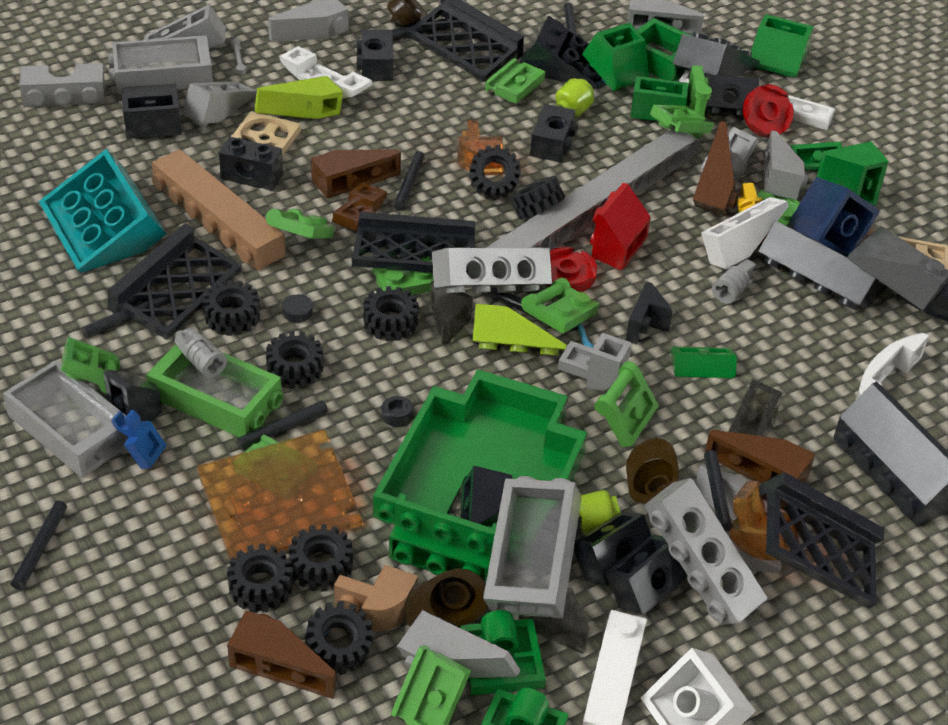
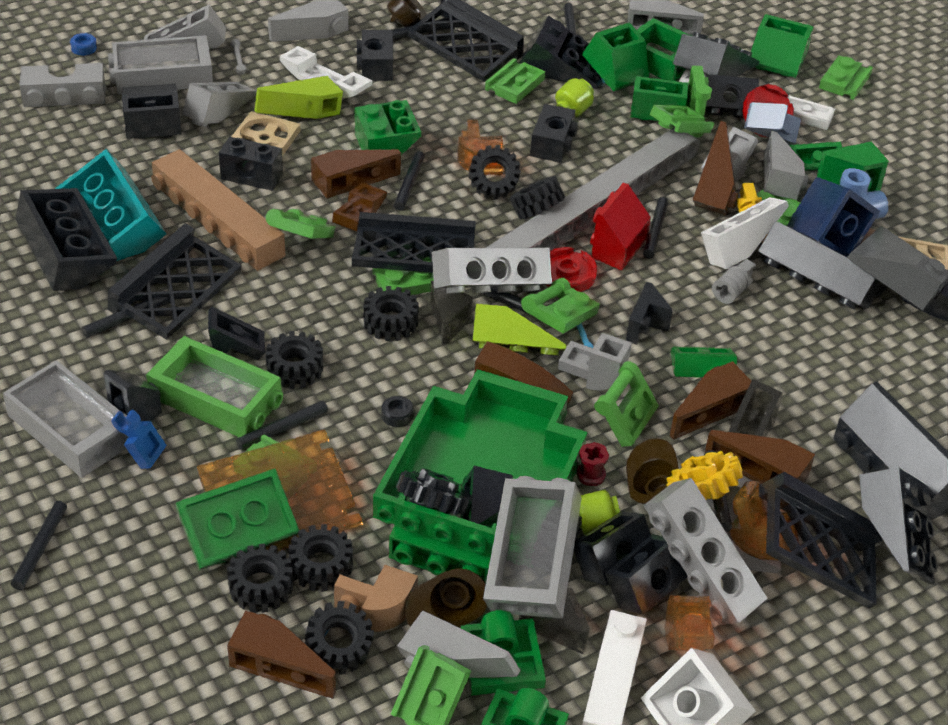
bright green plate [61,337,120,394] -> none
light grey hinge [175,328,227,378] -> none
black tyre [203,280,260,336] -> none
black tile [282,294,313,323] -> none
white slope [856,333,929,399] -> none
none -> black slope [16,188,117,291]
none -> blue tile [70,33,97,56]
none -> green tile [175,468,300,571]
none -> black slope [208,306,265,360]
none -> green slope [355,100,421,155]
none -> black gear [396,468,473,516]
none -> reddish brown slope [474,341,573,406]
none -> dark red bush [576,442,609,486]
none -> black bar [643,197,669,259]
none -> clear orange brick [664,595,715,651]
none -> yellow gear [667,451,743,500]
none -> reddish brown slope [669,361,756,440]
none -> slope [744,102,801,145]
none -> bright green plate [819,55,873,100]
none -> medium blue cylinder [840,168,888,219]
none -> slope [859,467,938,584]

